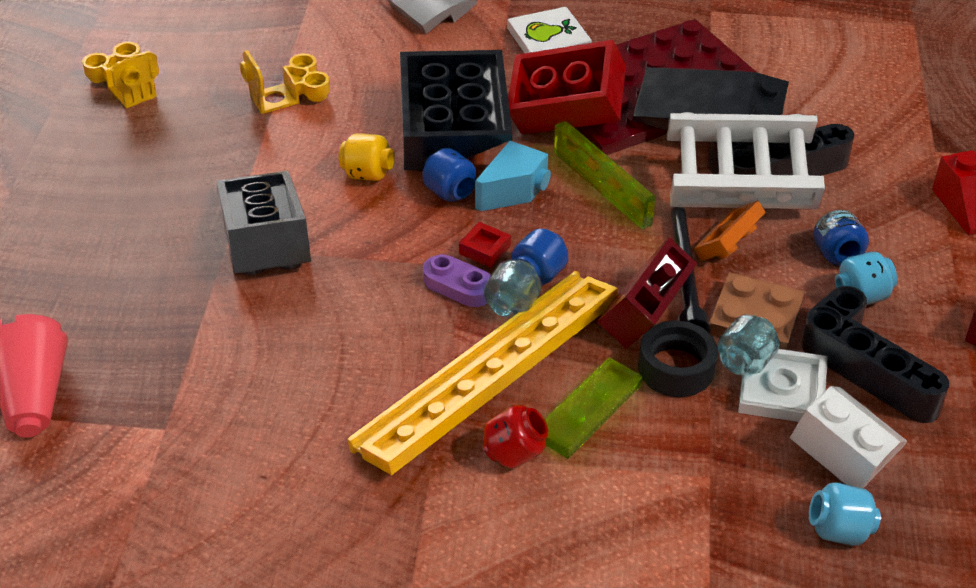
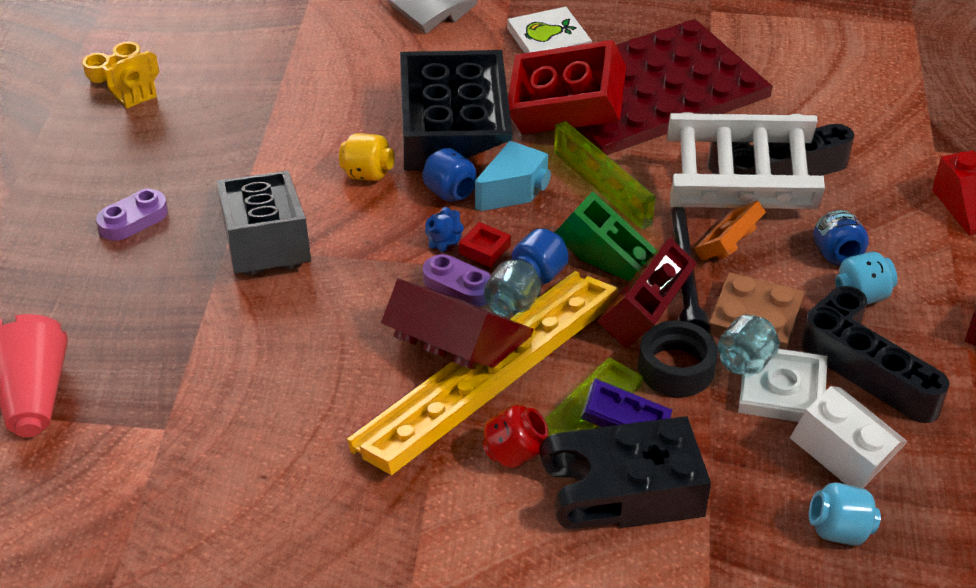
yellow piece [239,50,330,114] -> none
black slope [632,67,789,145] -> none
none -> medium lavender plate [96,188,168,241]
none -> dark red slope [381,278,534,370]
none -> blue plant [425,207,464,252]
none -> black brick [540,416,711,529]
none -> green slope [554,191,657,282]
none -> dark purple plate [580,378,672,427]

